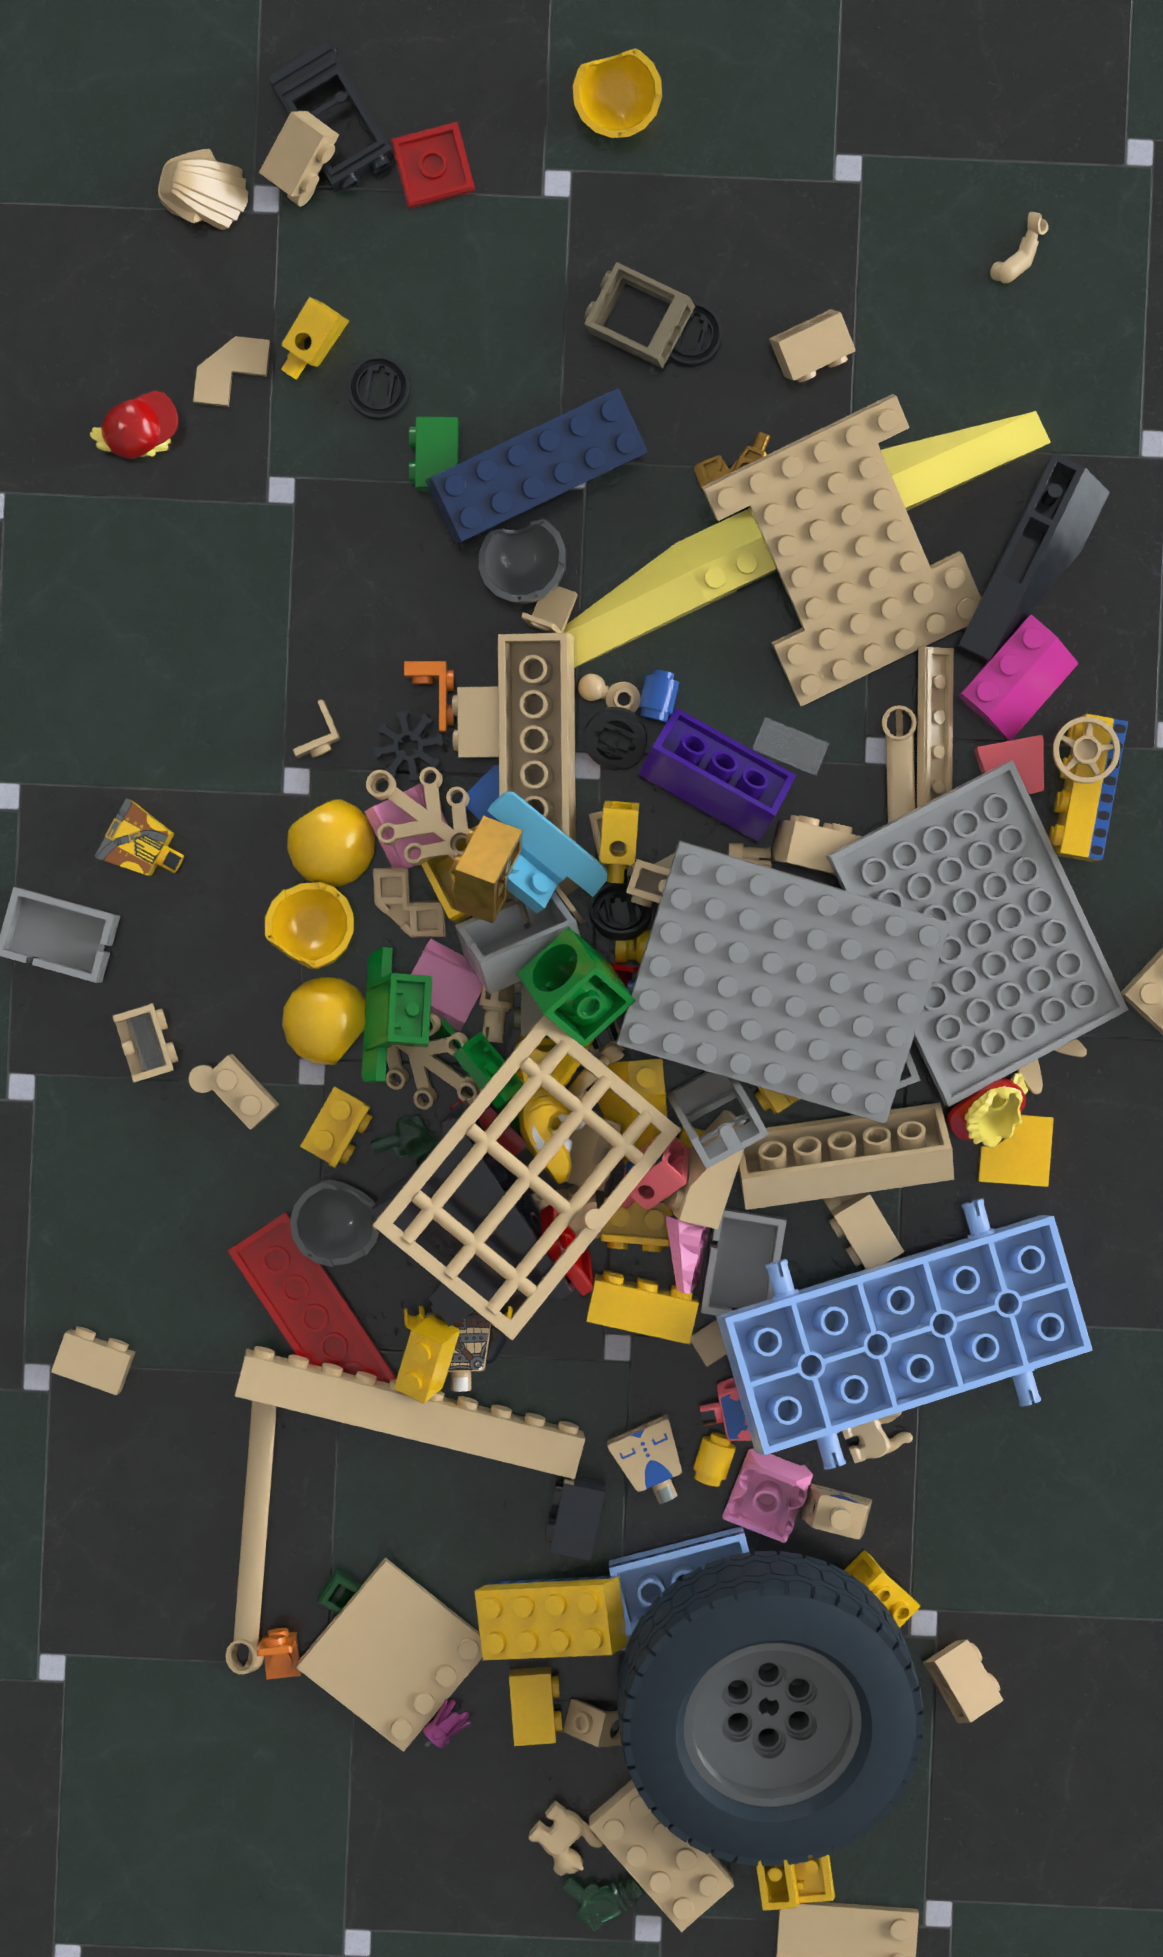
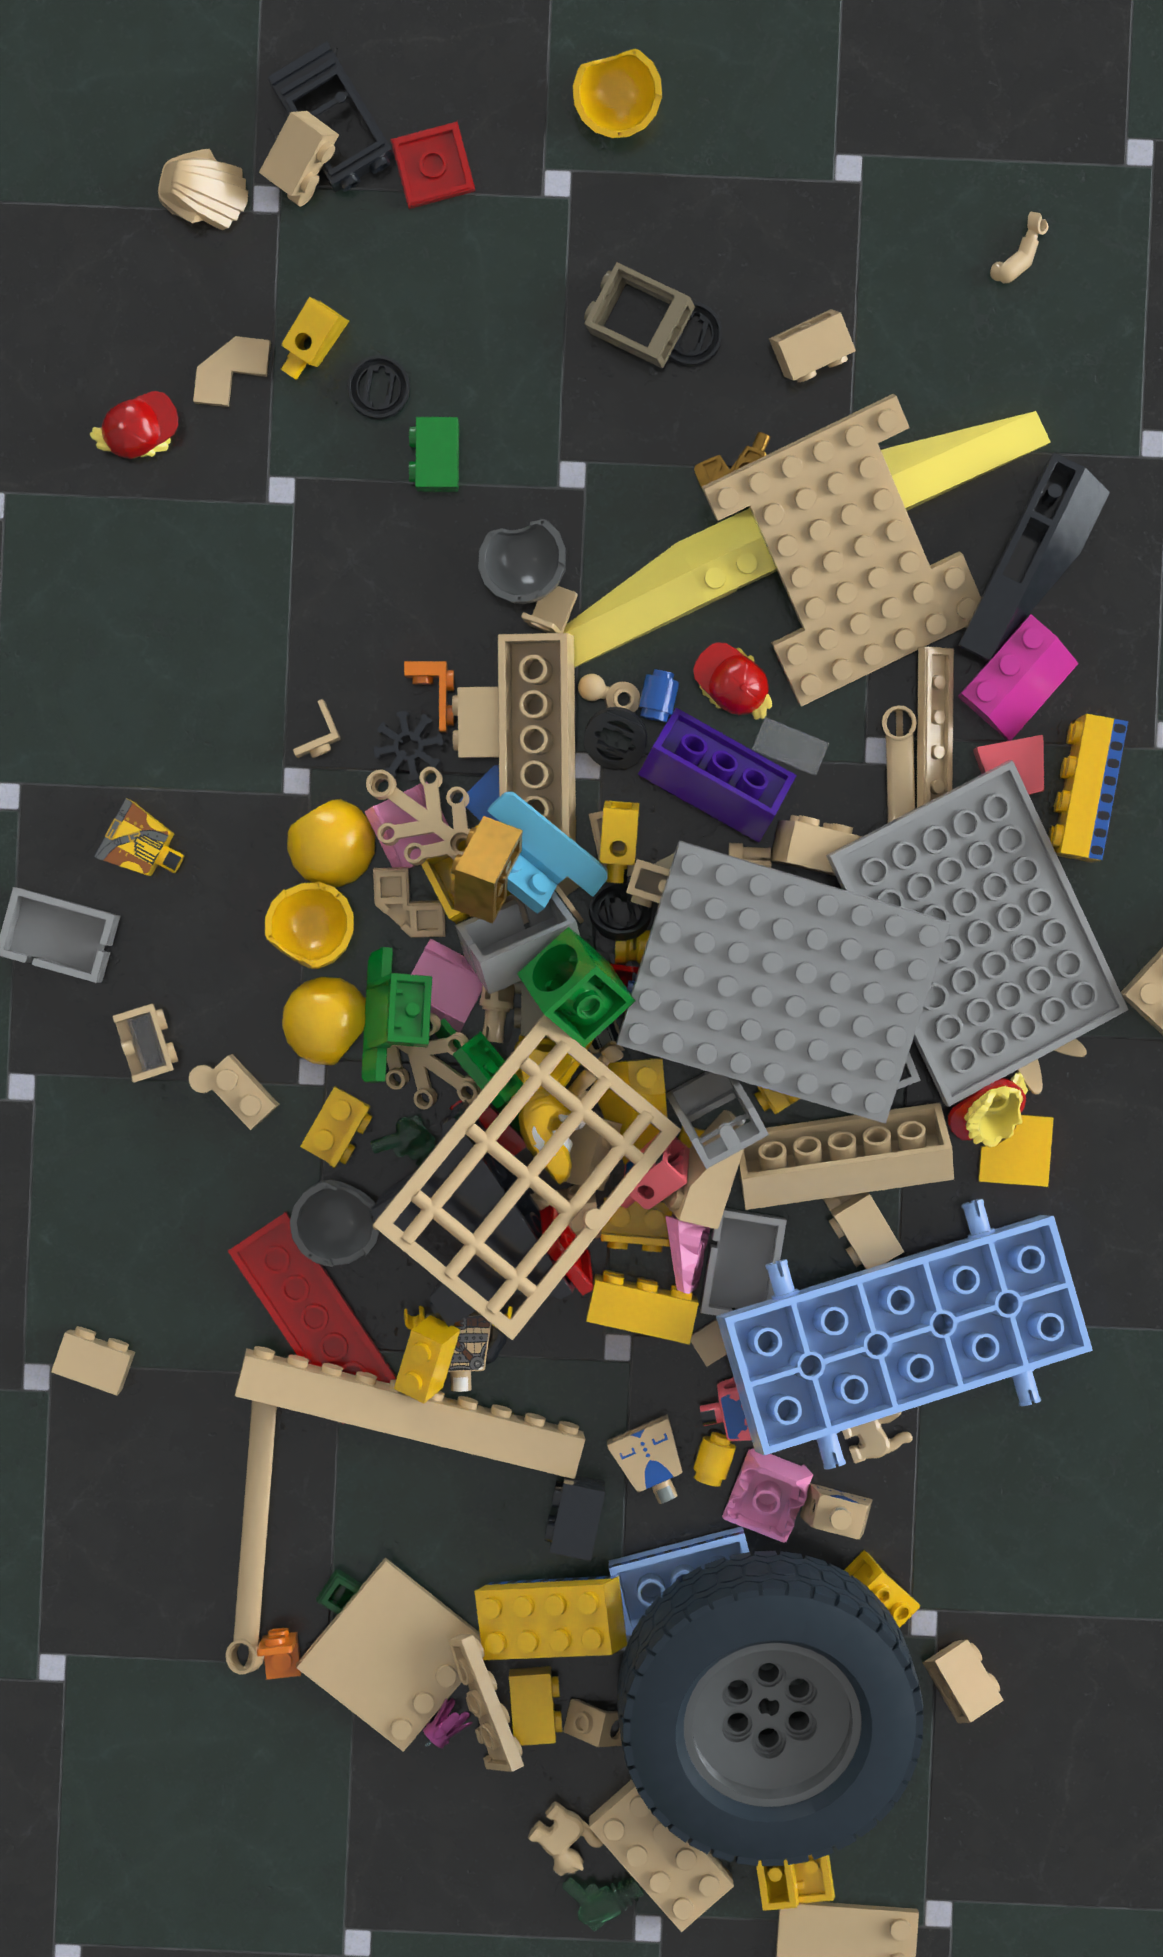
dark blue brick [425,388,648,544] -> none
tan wheel [1053,717,1120,783] -> none
none -> tan wing [449,1634,524,1772]
none -> red hair [693,642,772,720]

